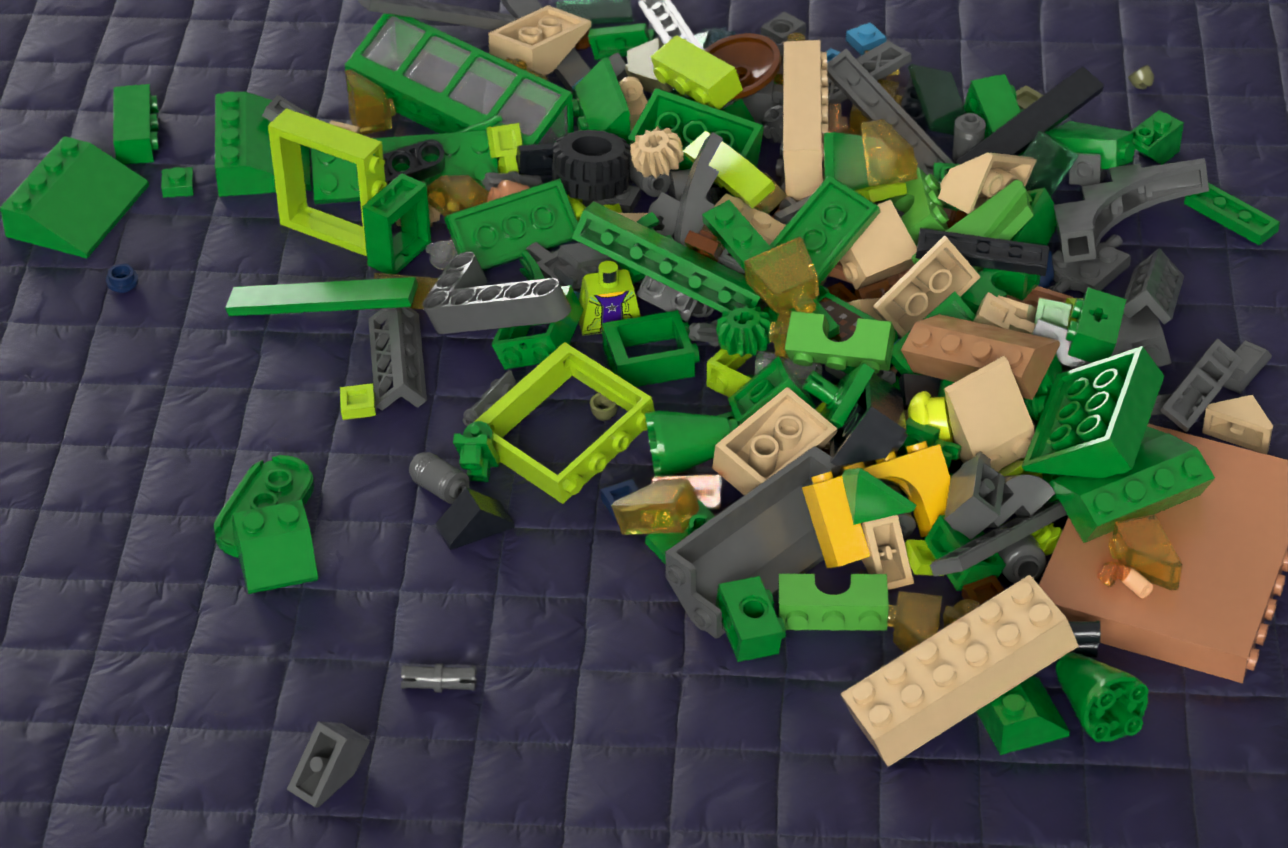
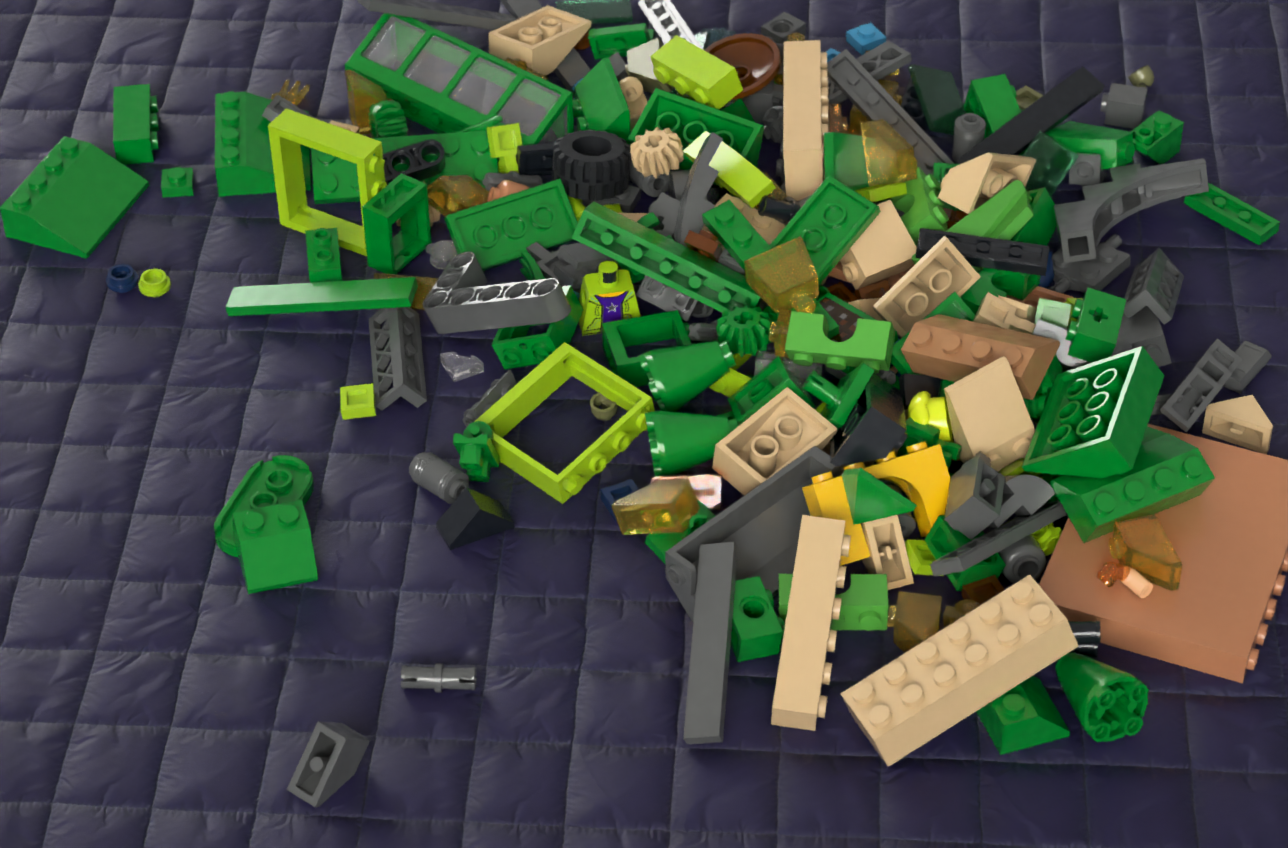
none -> lime plate [138,268,171,297]
none -> clear yellow piece [271,79,310,105]
none -> green brick [305,228,342,283]
none -> green gear [368,100,408,138]
none -> clear tile [440,351,484,382]
none -> green cone [638,340,737,412]
none -> dark grey tile [683,541,738,745]
none -> black pin [758,195,801,225]
none -> tan brick [771,515,851,731]
none -> dark grey brick [1100,83,1148,129]

